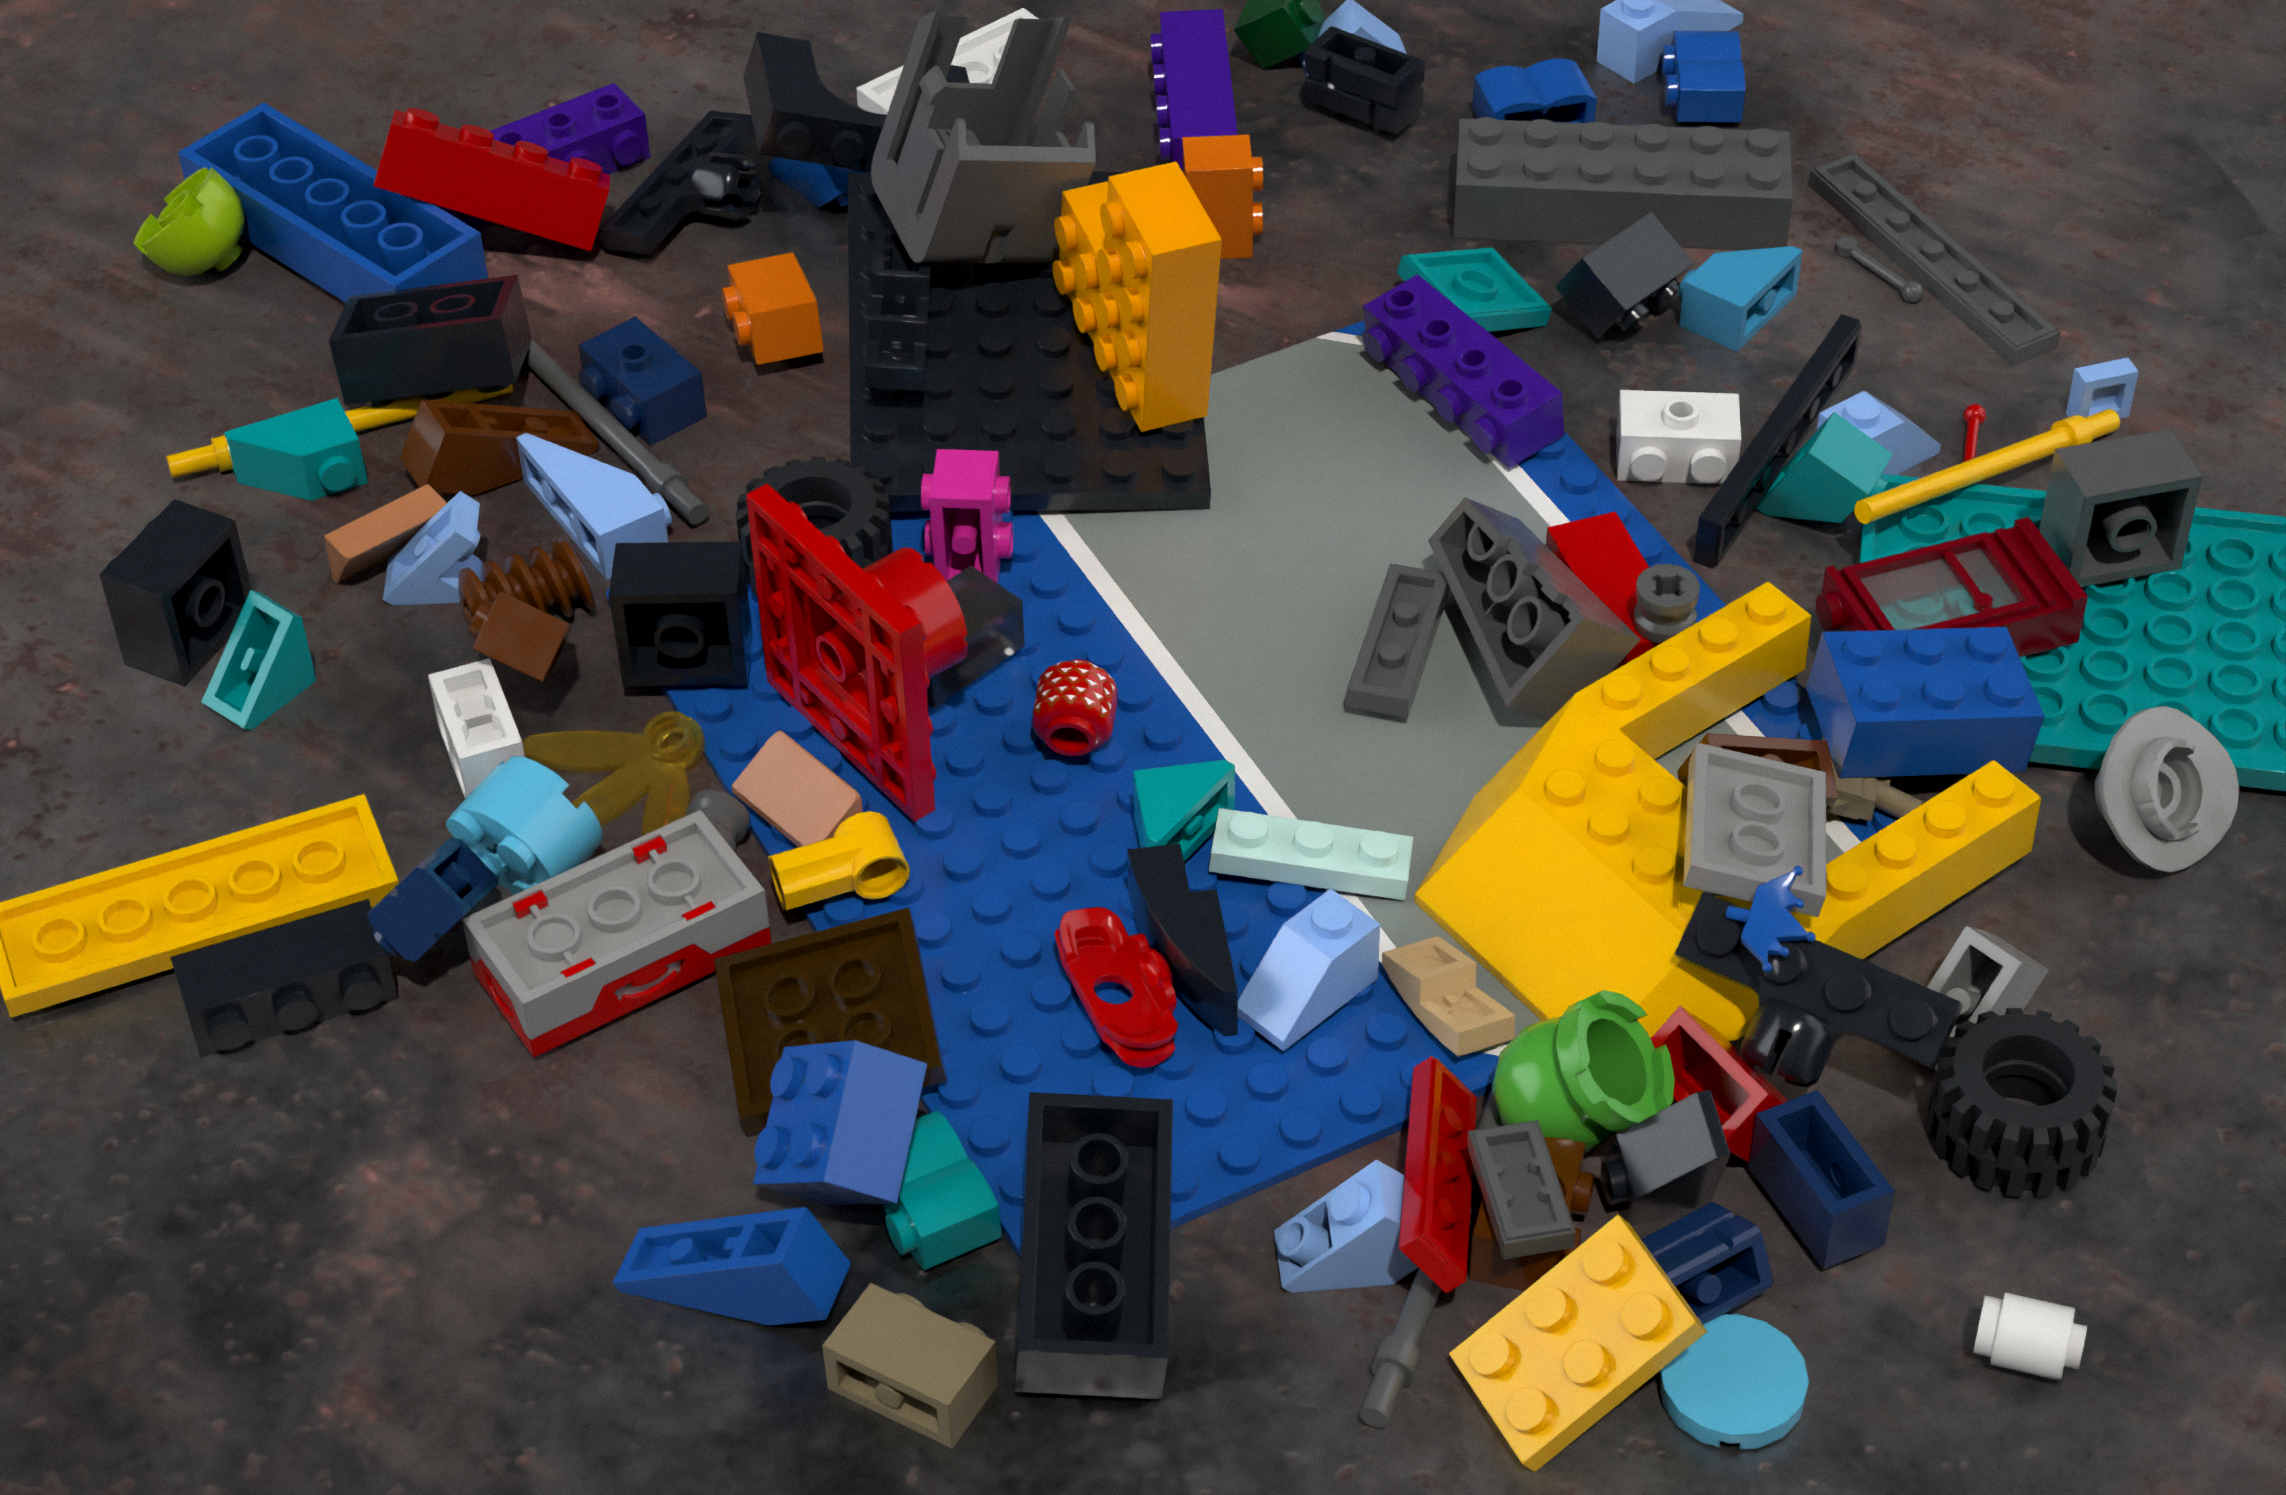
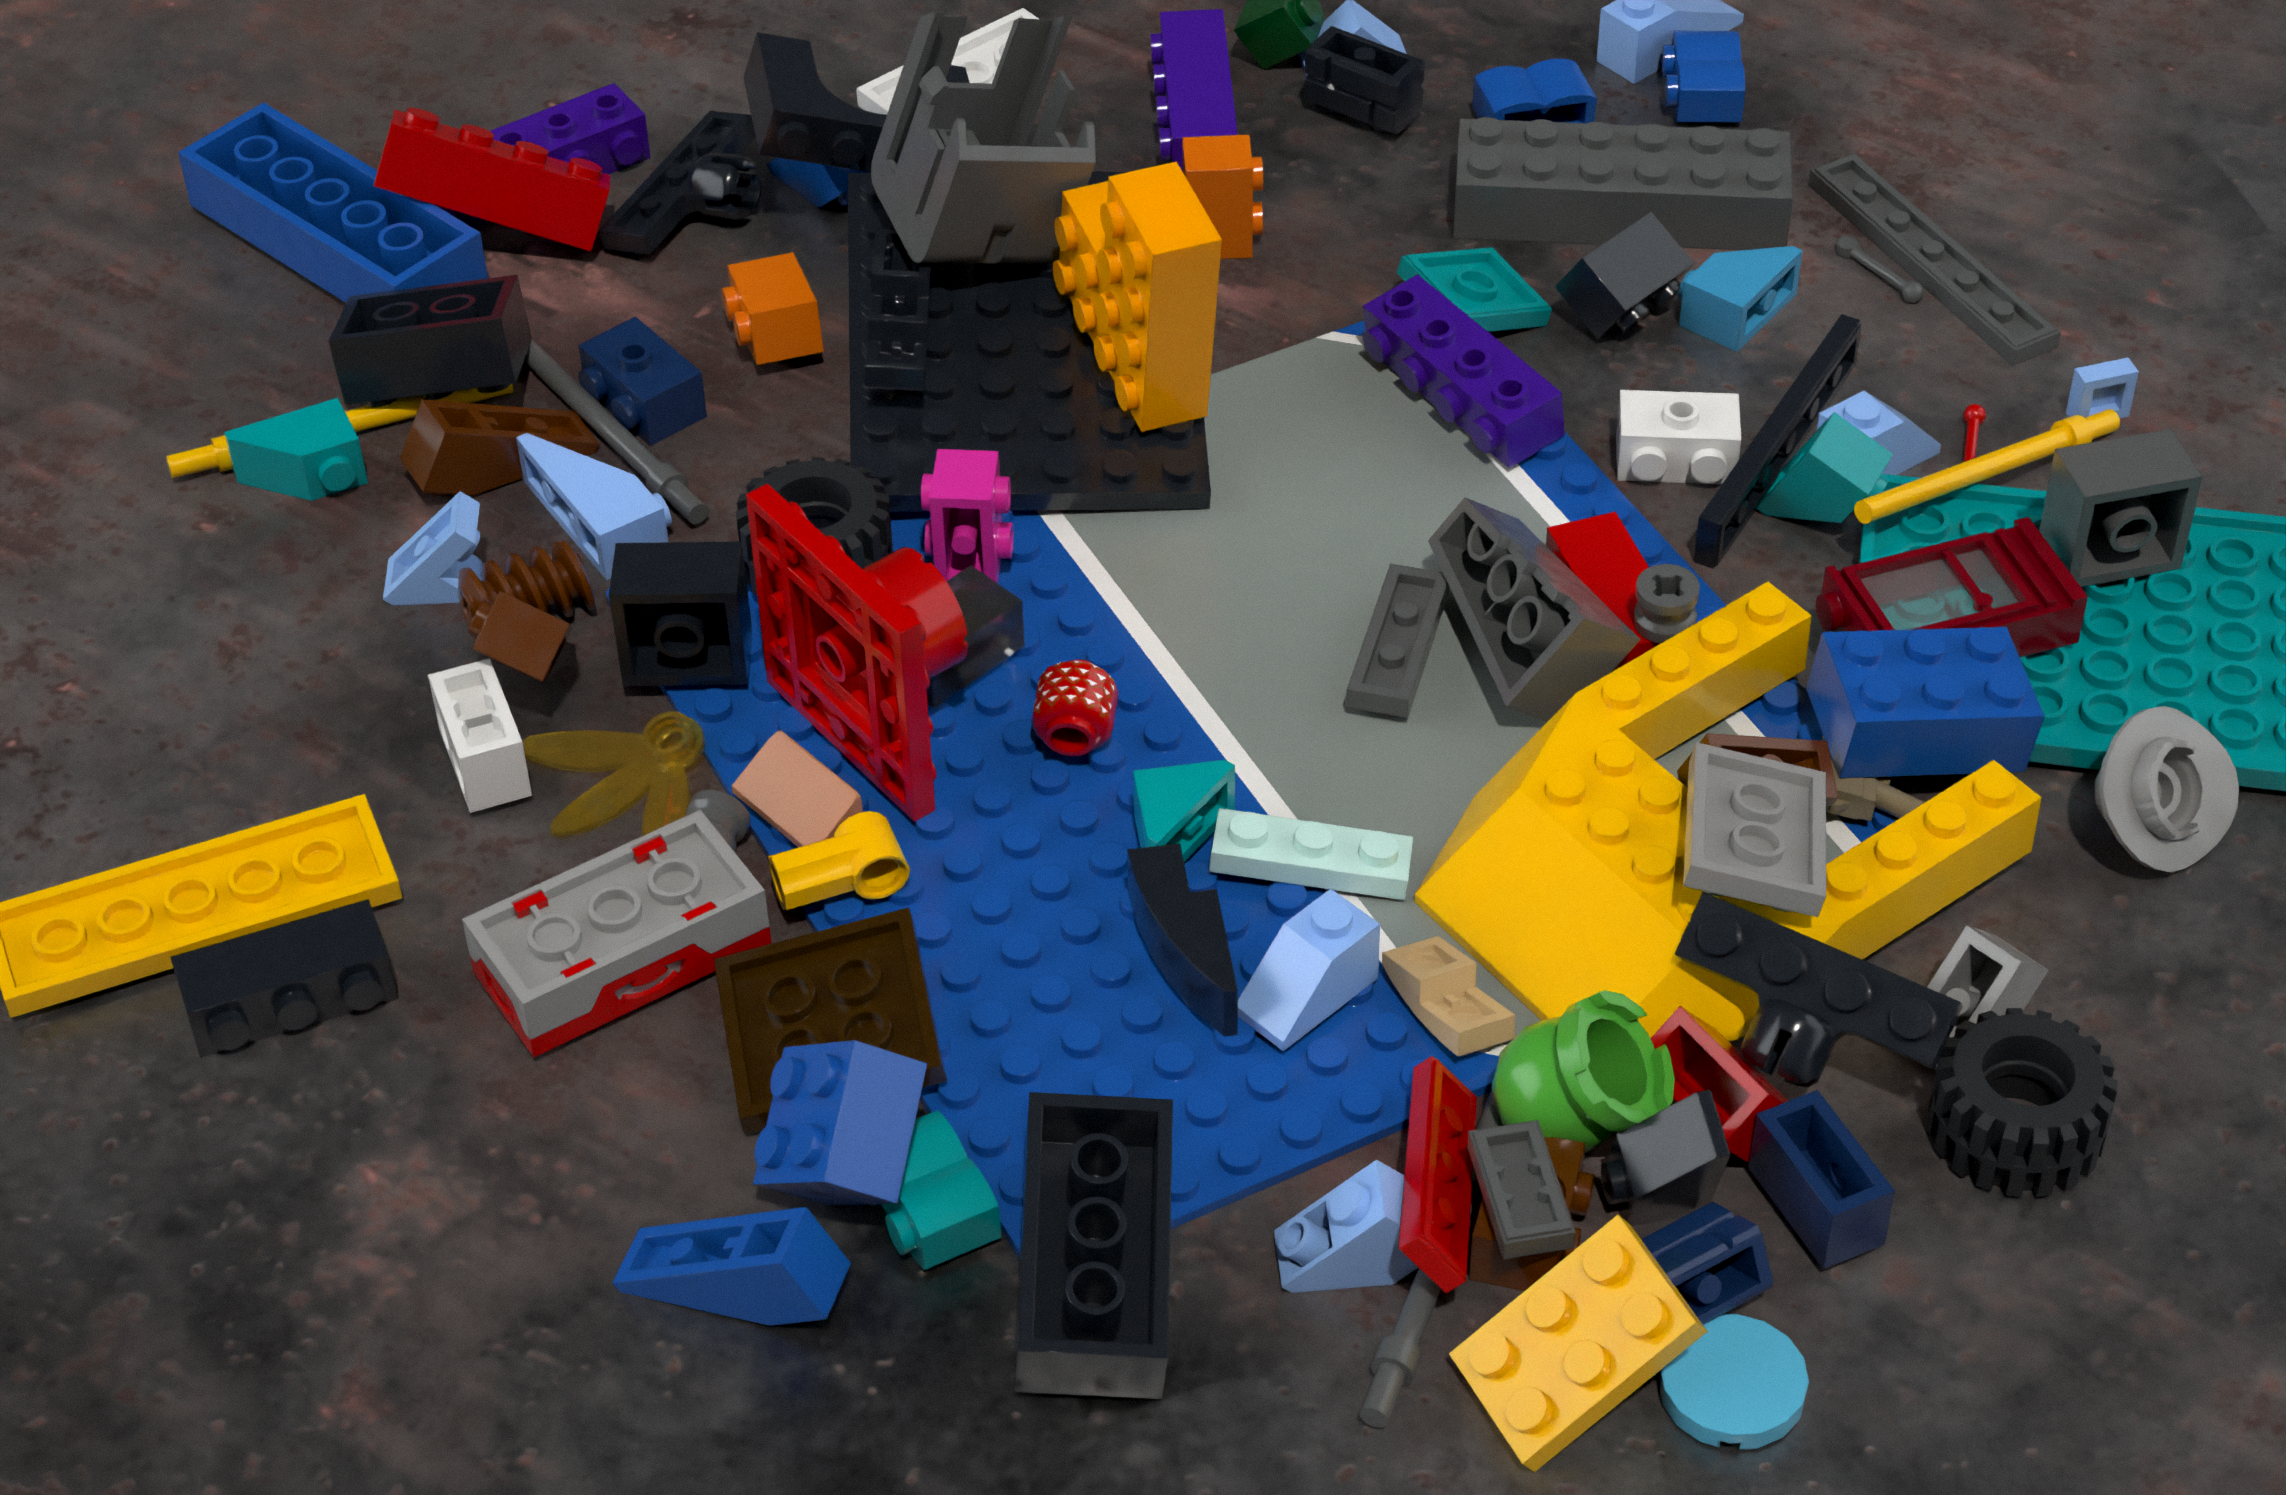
black brick [99,499,252,687] -> none
lime cylinder [133,167,245,277] -> none
teal slope [201,590,317,730] -> none
nougat slope [324,484,447,584] -> none
dark blue brick [367,837,498,962] -> none
medium azure brick [446,756,603,896] -> none
dark tan brick [822,1283,999,1449] -> none
red piece [1054,907,1178,1068] -> none
blue piece [1726,866,1816,973] -> none
white brick [1973,1292,2087,1381] -> none

